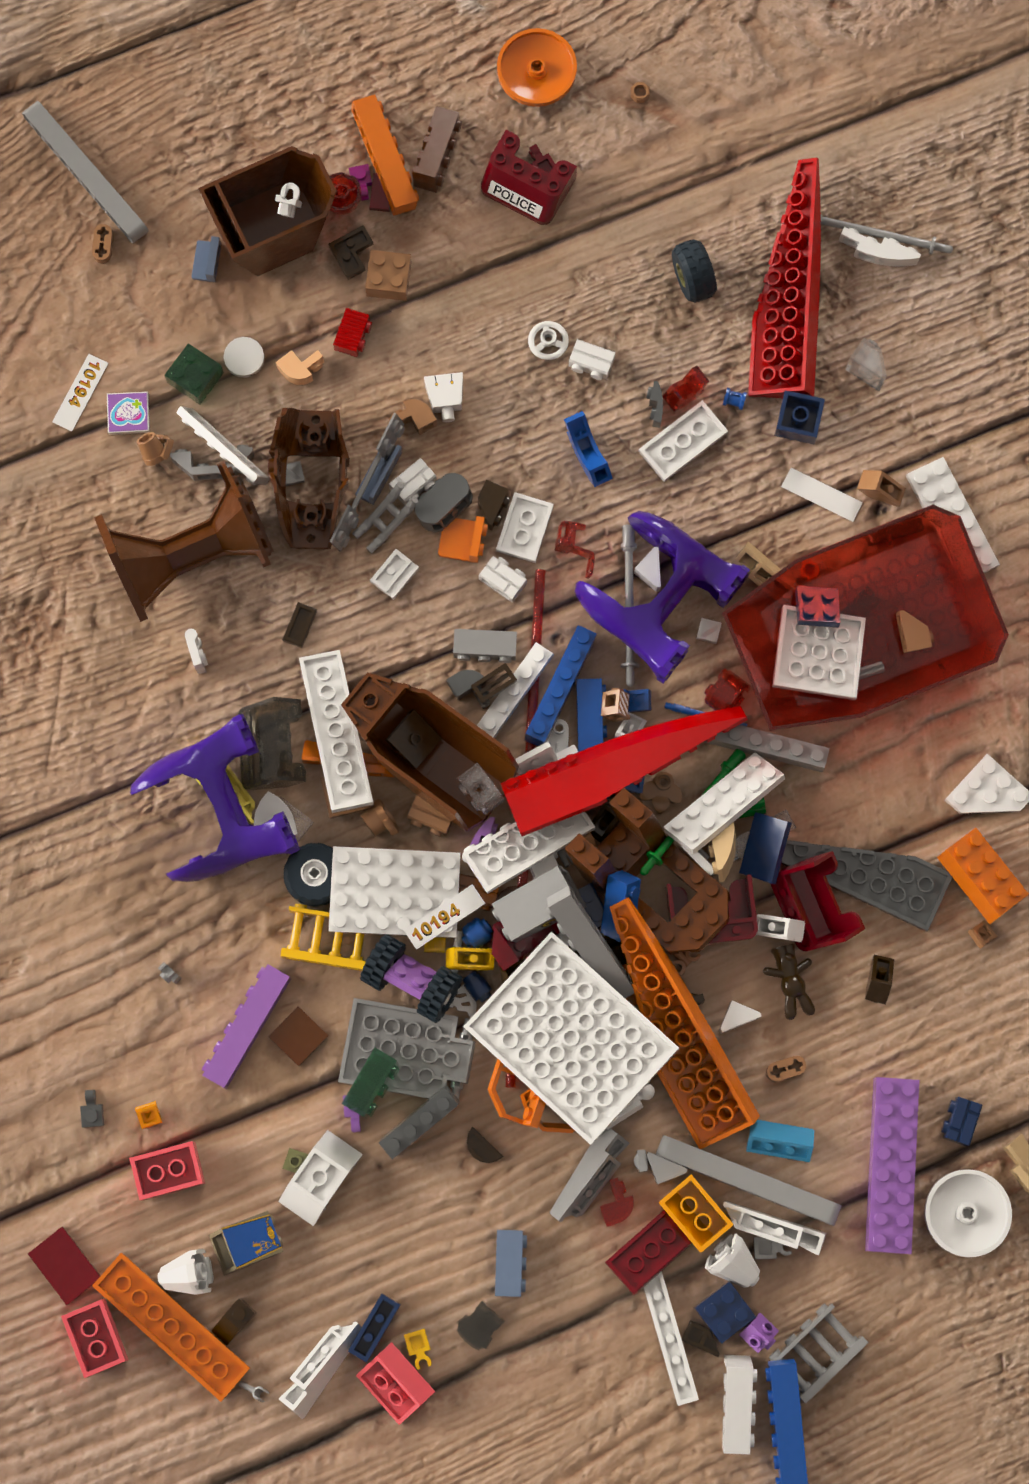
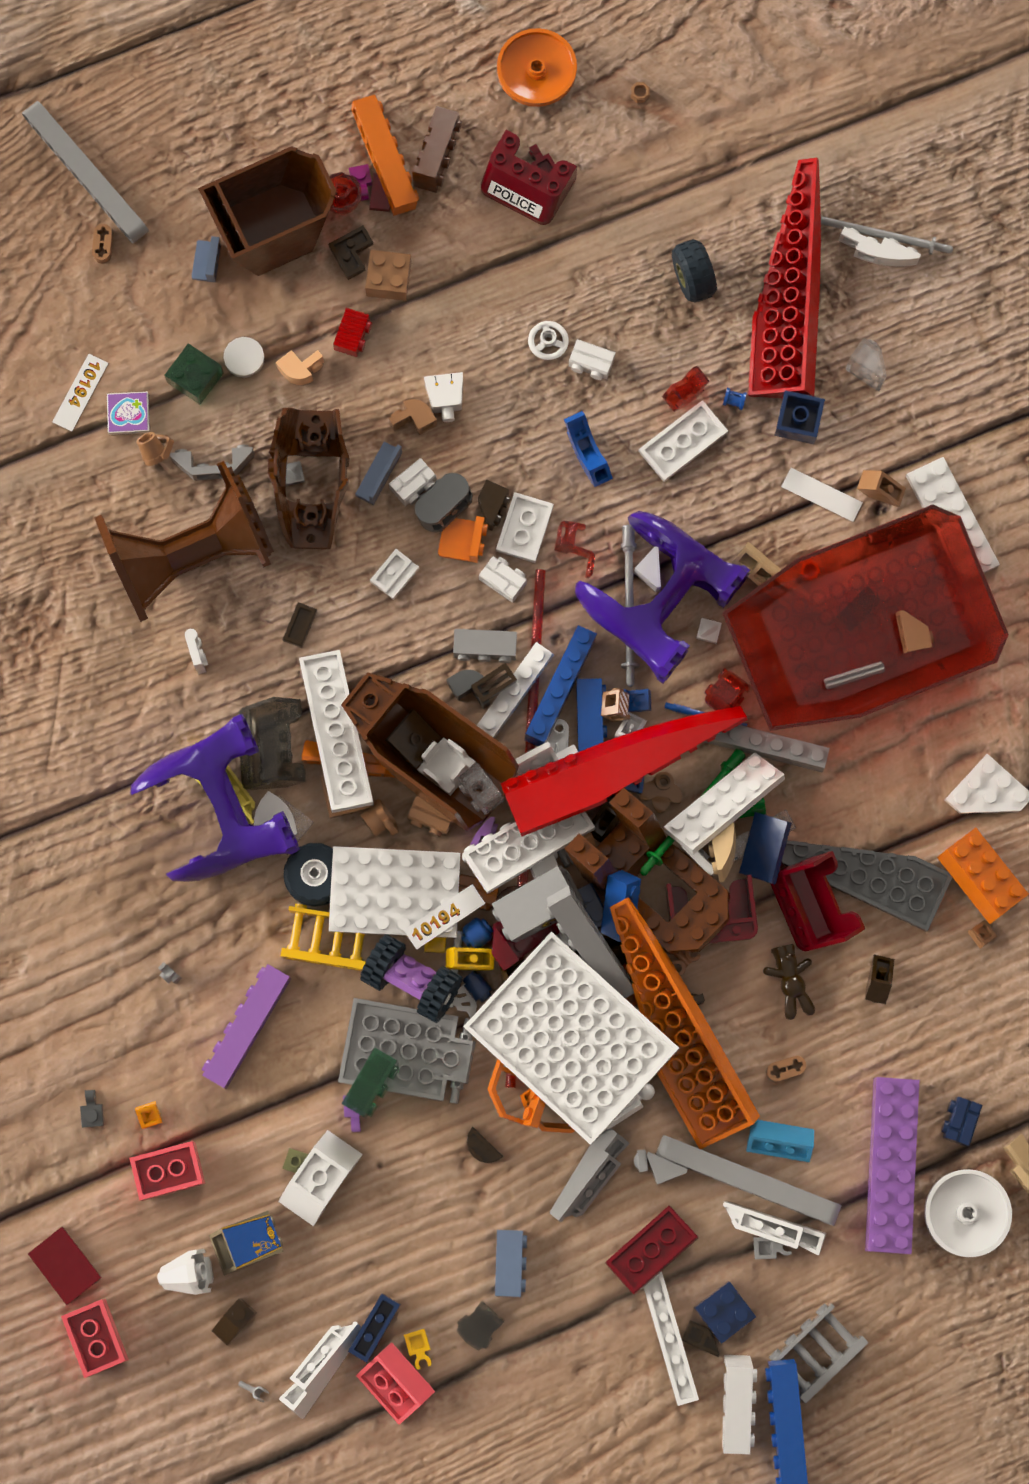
orange plate [92,1253,250,1402] -> none
white plate [176,406,270,485] -> none
reddish brown tile [268,1006,328,1066] -> none
white hips [275,183,302,218] -> none
light grey hinge [329,412,405,552] -> none
light grey piece [352,482,418,554] -> none
dark grey brick [379,1085,460,1160] -> none
clear red brick [599,1177,634,1227] -> none
dark grey slope [646,381,663,428] -> none
light orange slope [658,1174,734,1253] -> none
white cone [705,1233,760,1288] -> none
white slope [719,1001,761,1034] -> none
medium lavender brick [739,1313,779,1353] -> none
white brick [756,914,805,942] -> none
white plate [772,605,866,700] -> none
plate [795,586,841,628] -> none
none -> white panel [417,737,477,796]

